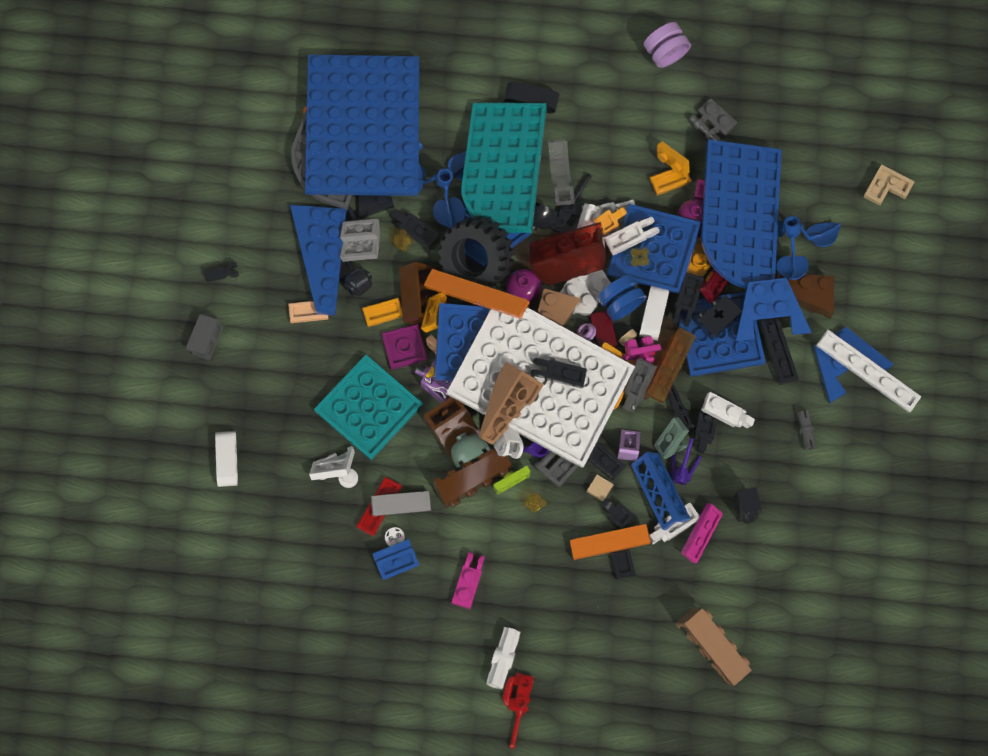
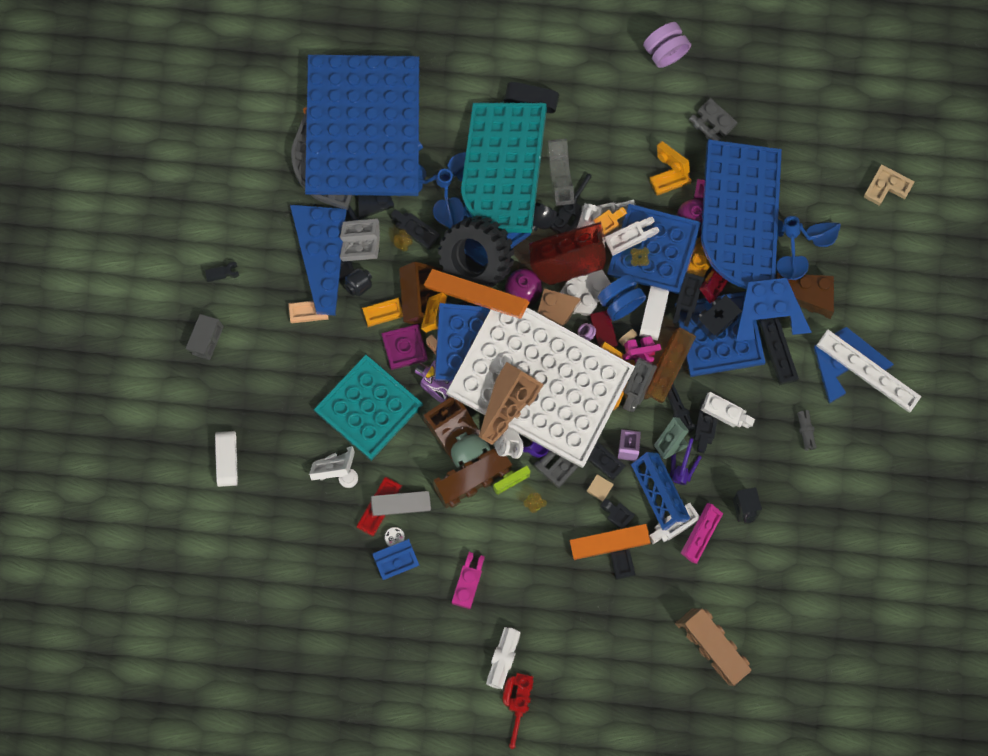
black hinge [530,358,587,389] -> none

